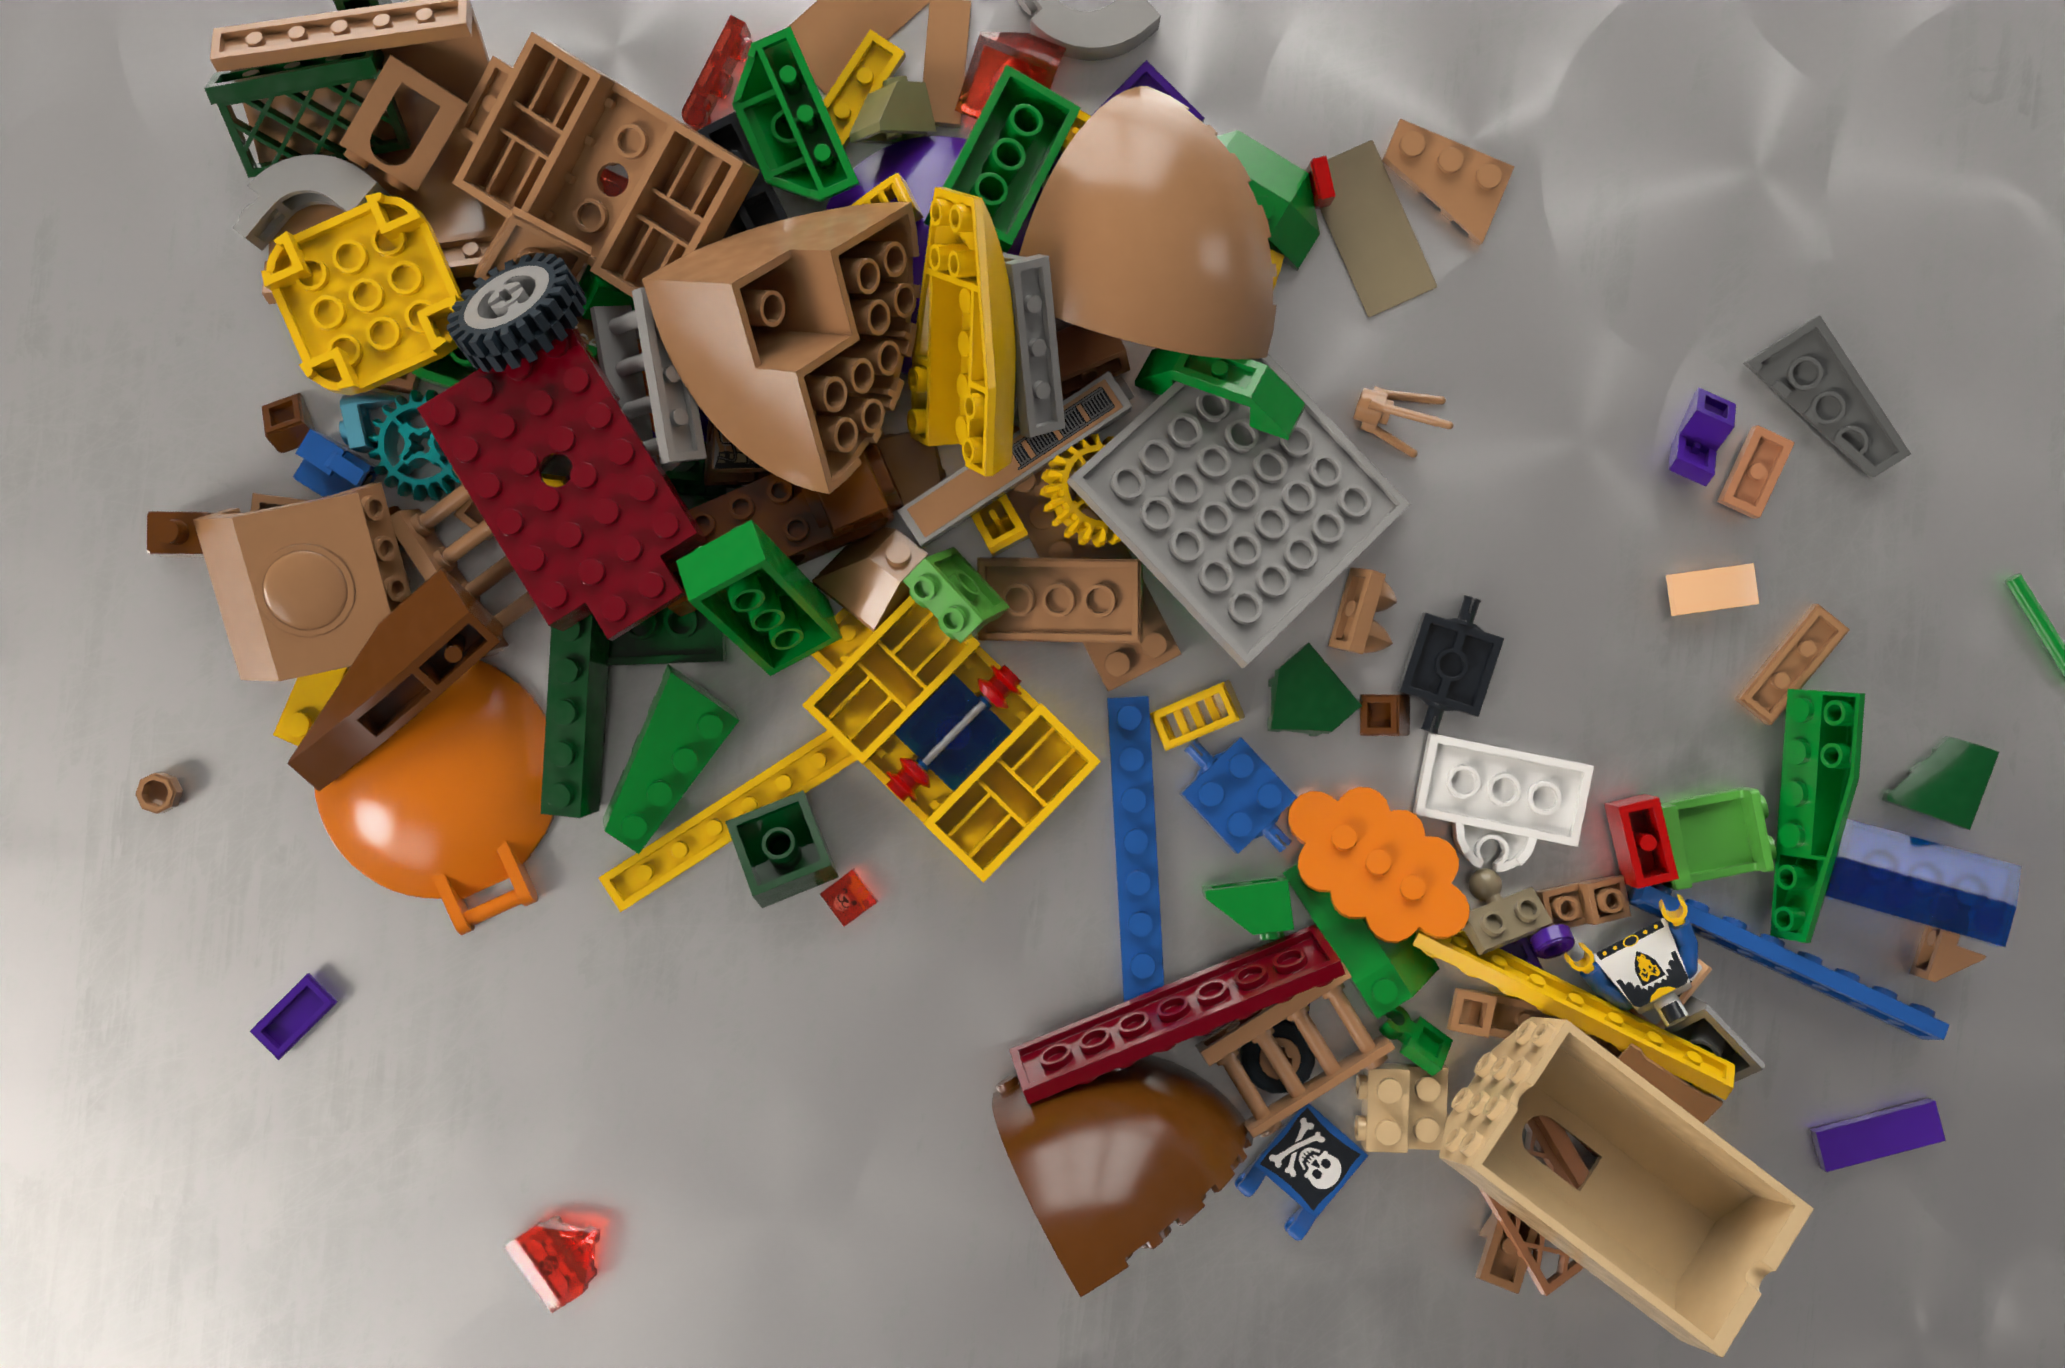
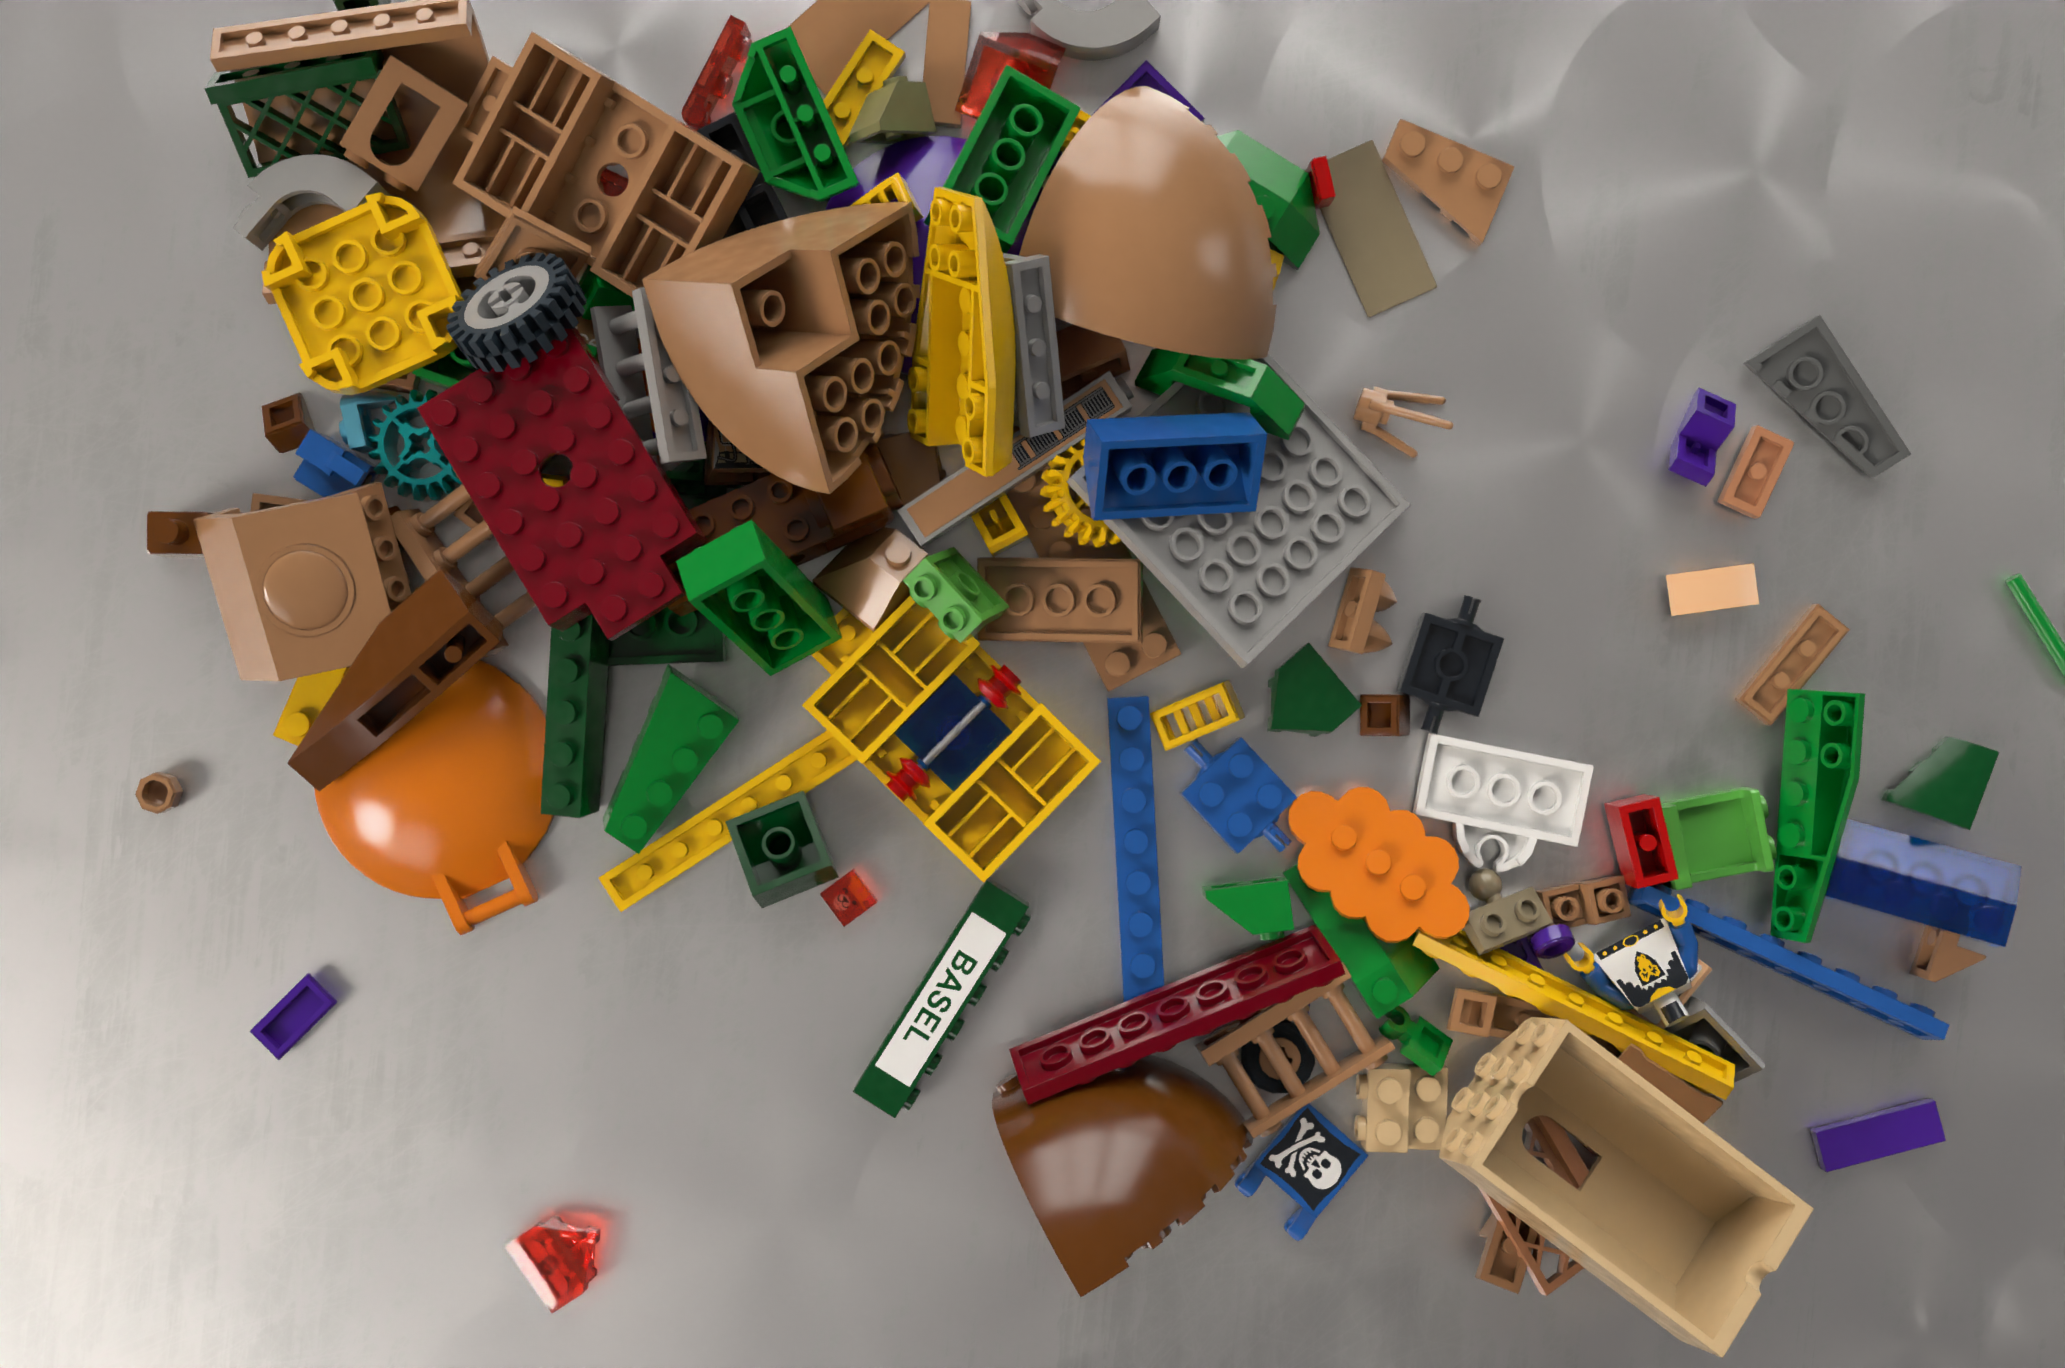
none -> brick [853,877,1032,1118]
none -> blue slope [1083,412,1267,520]

